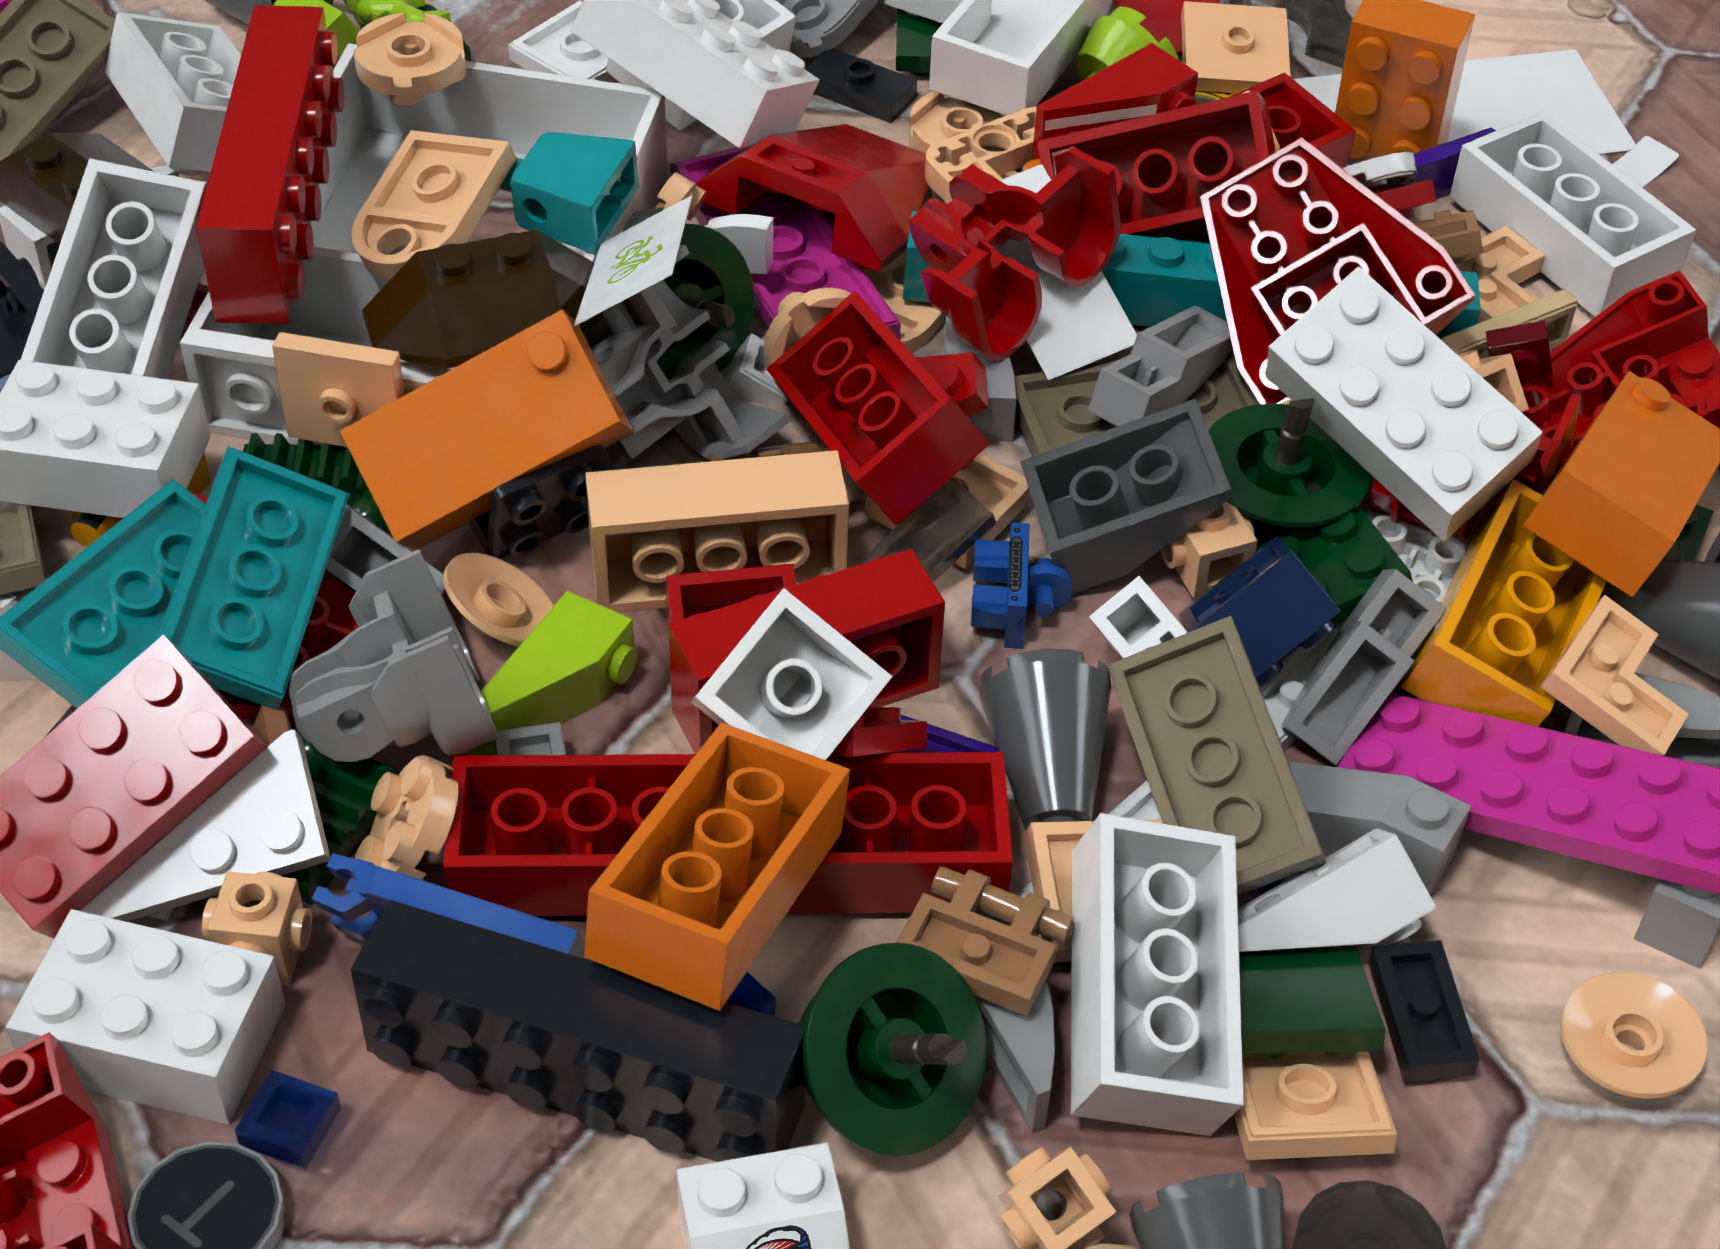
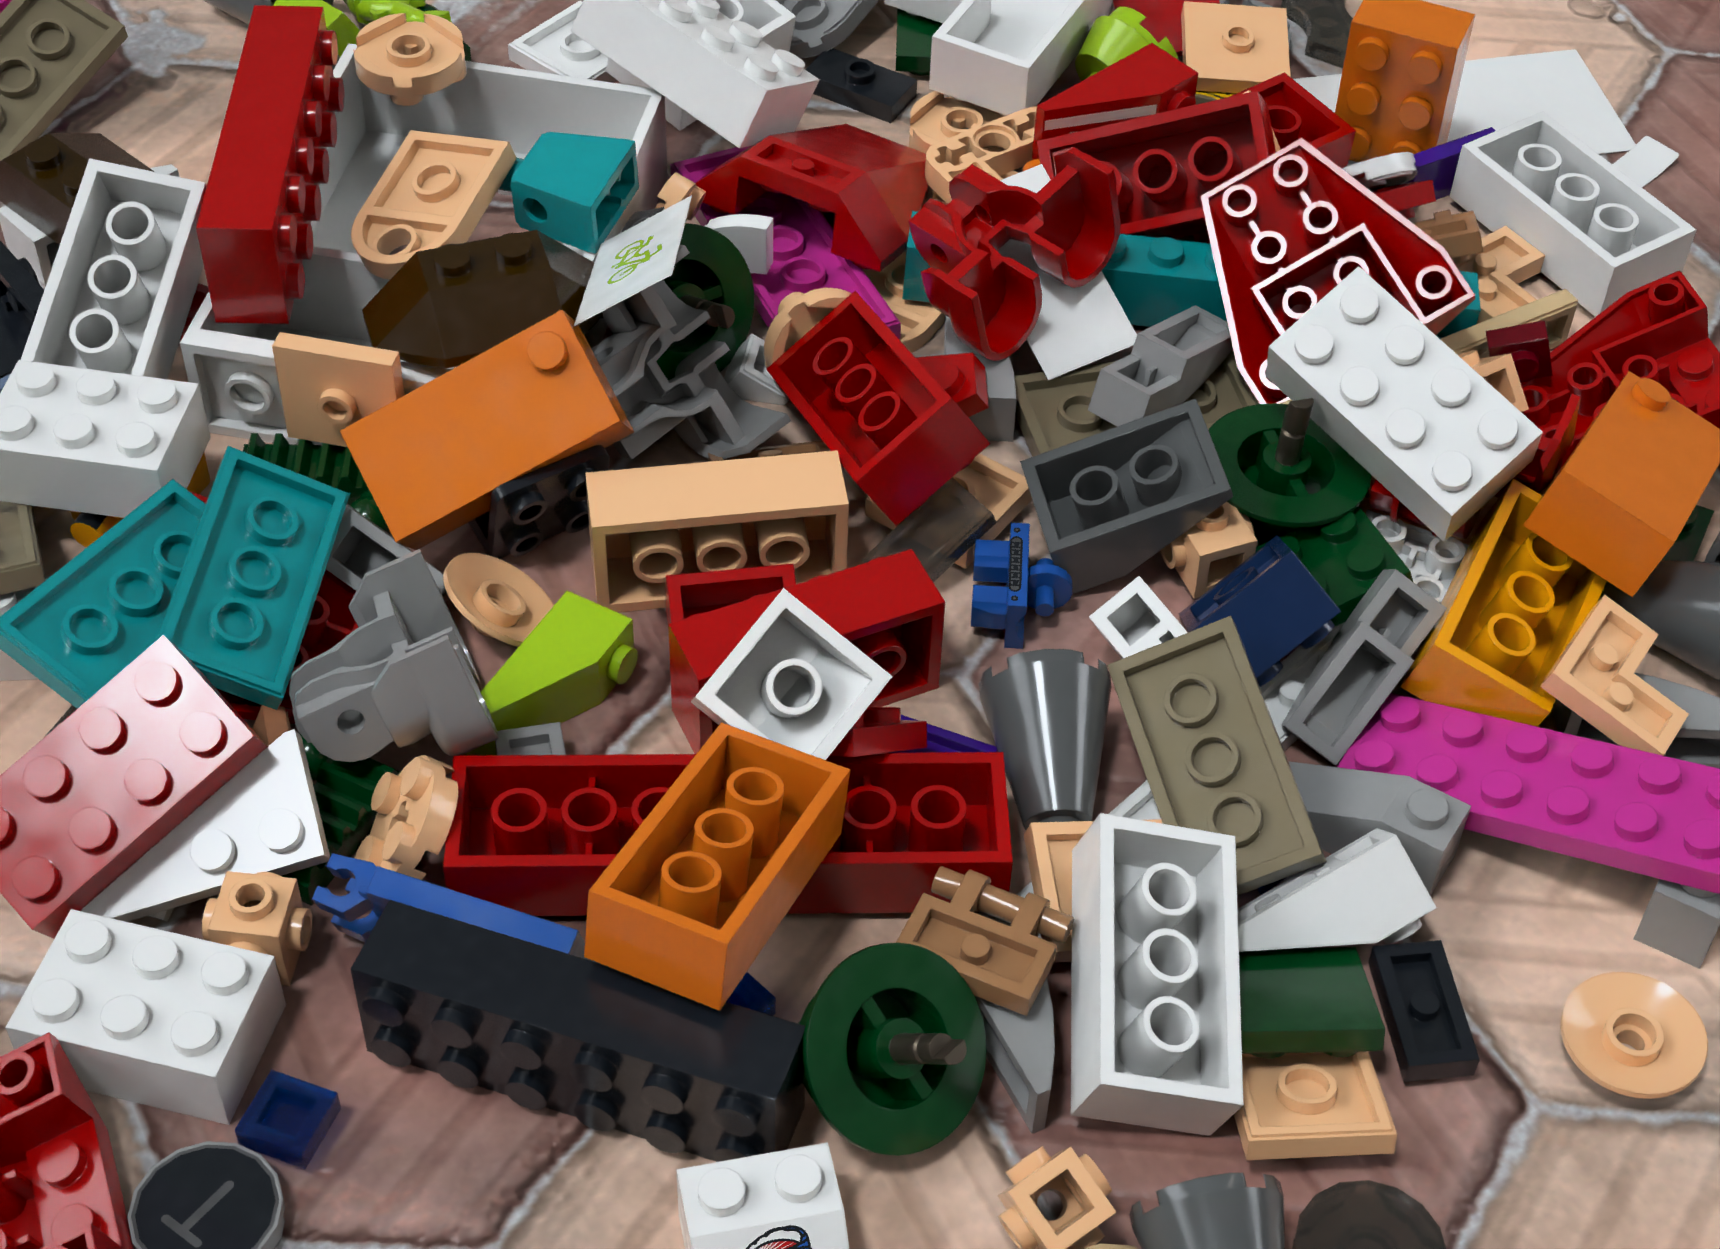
white brick [104,12,241,175] -> none

